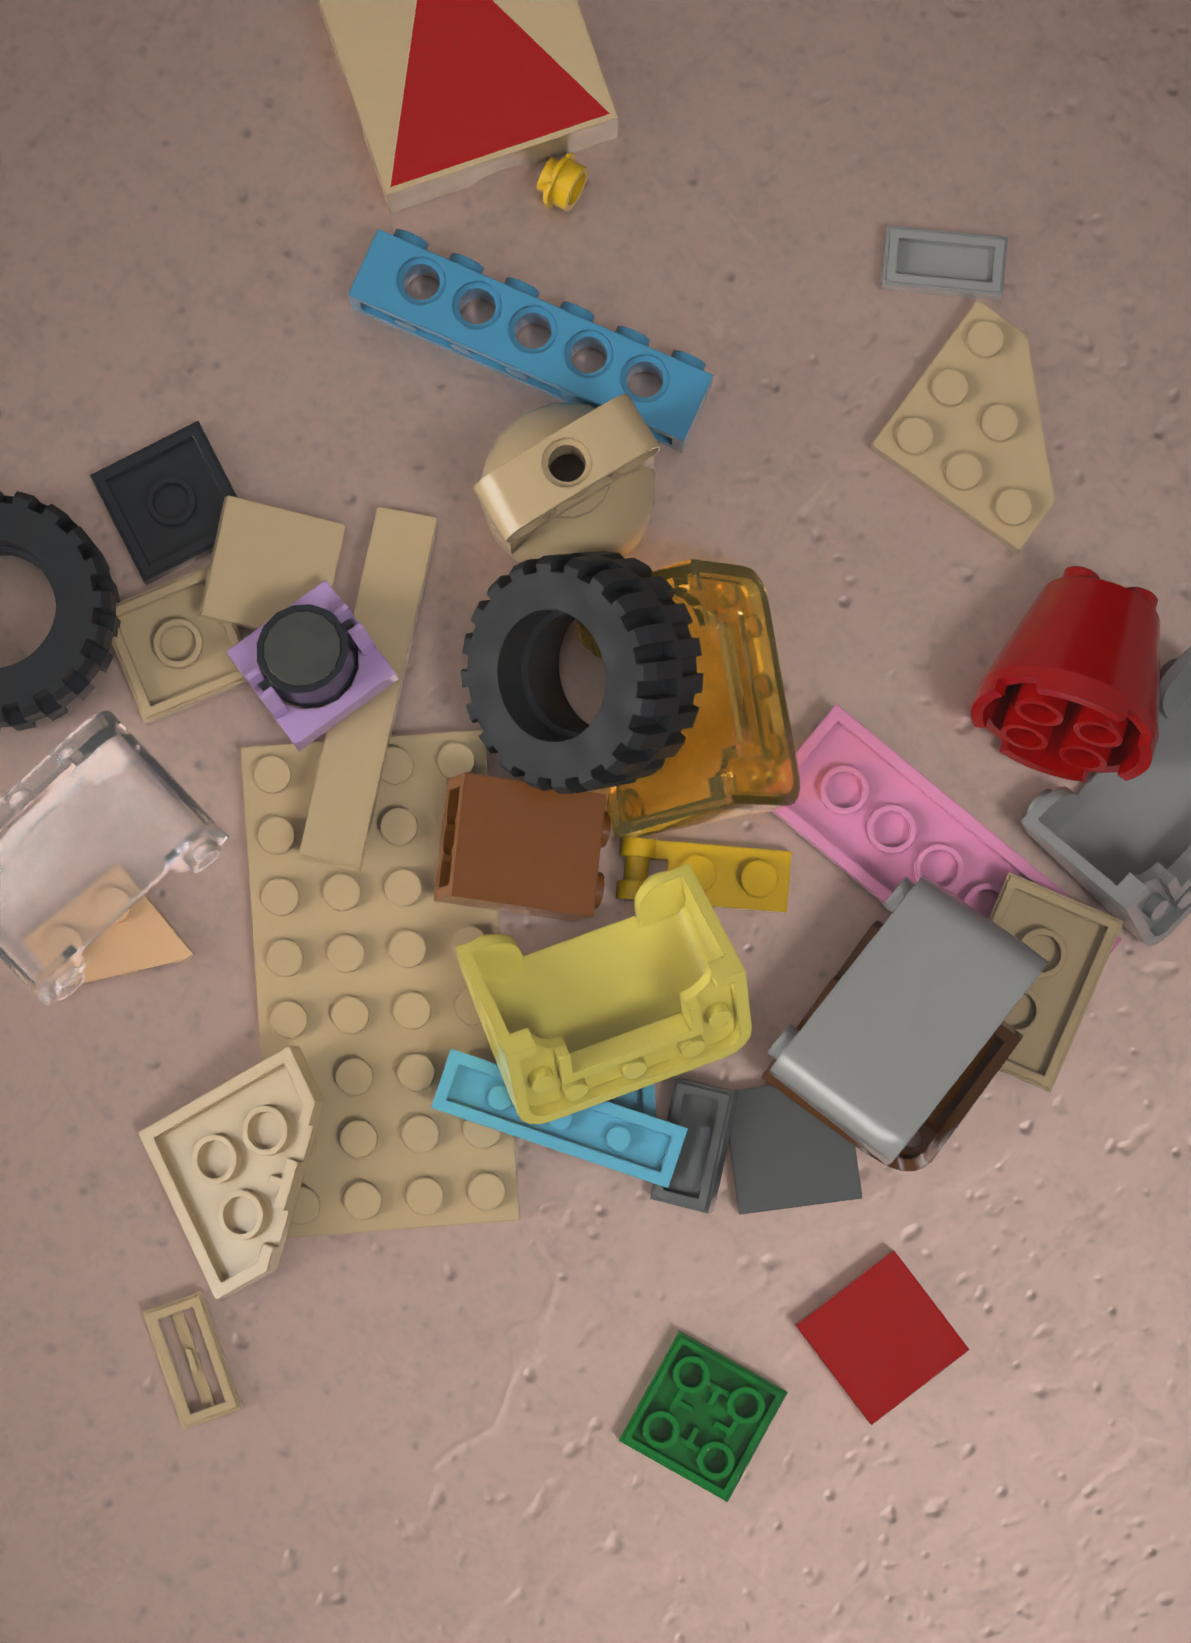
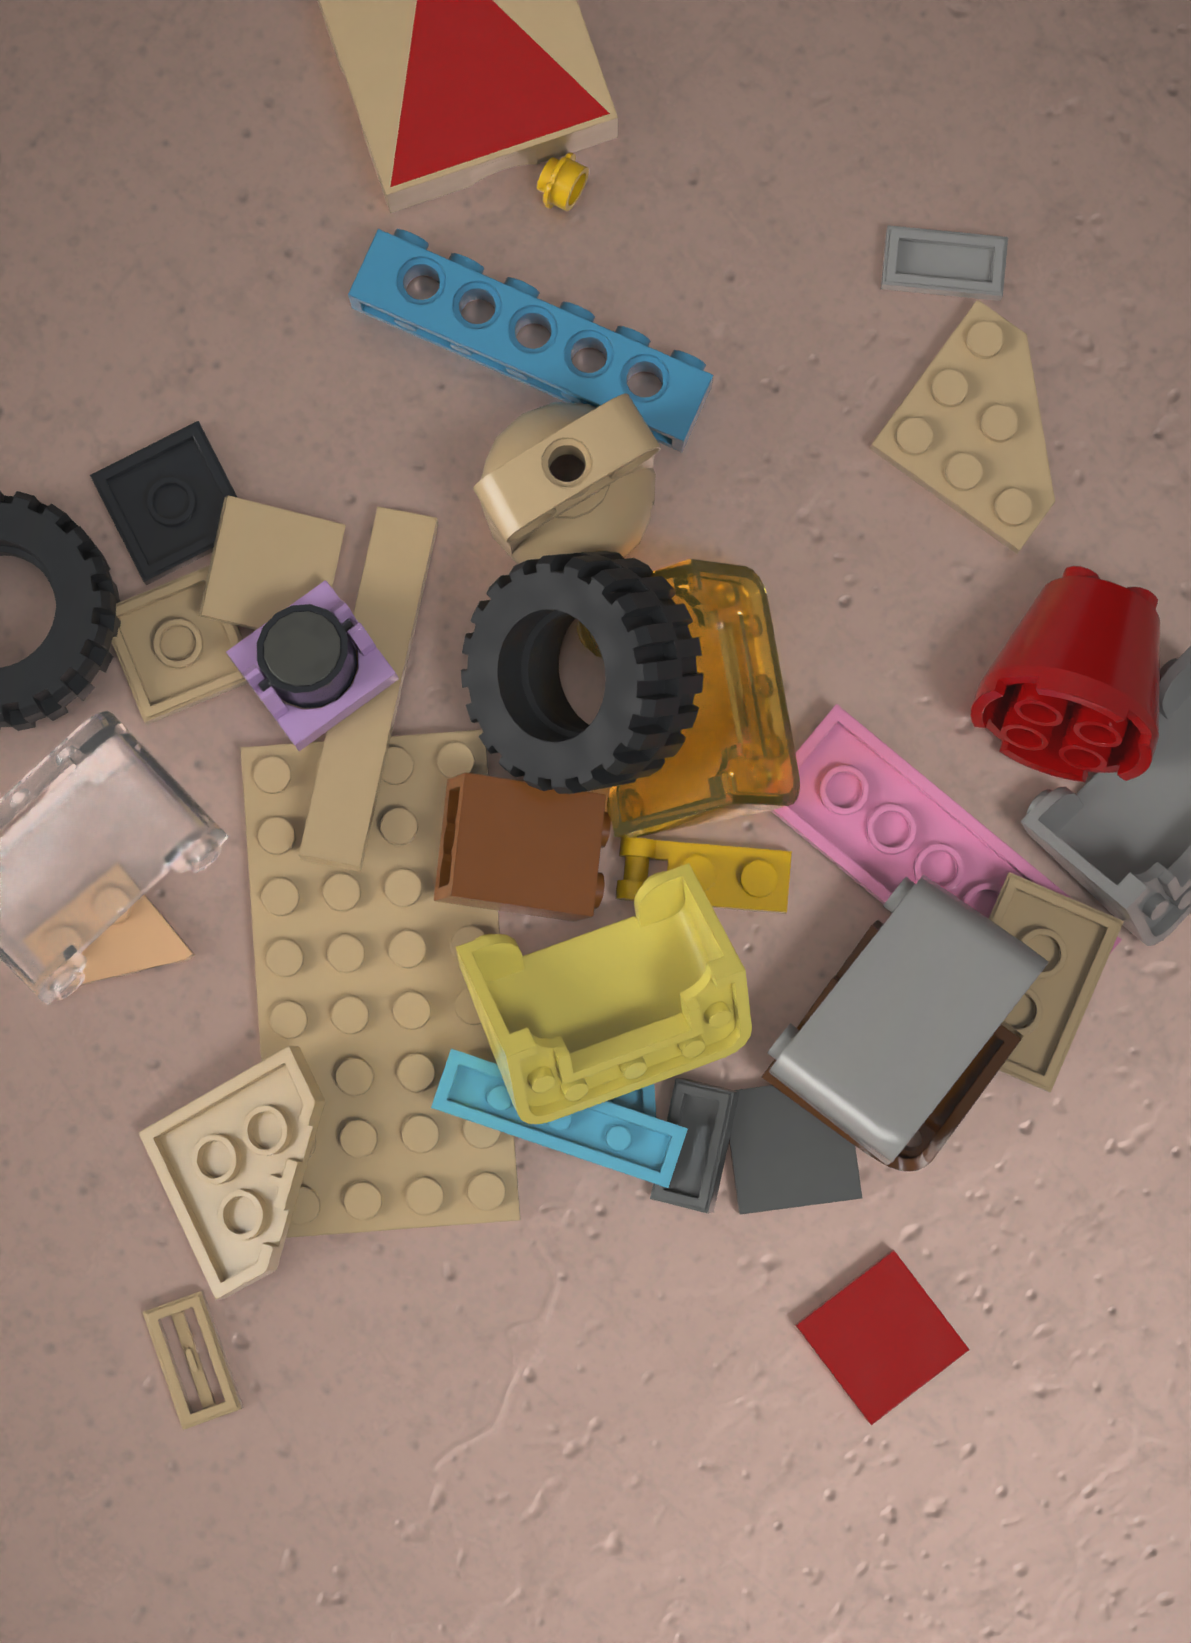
green tile [619,1331,788,1502] -> none

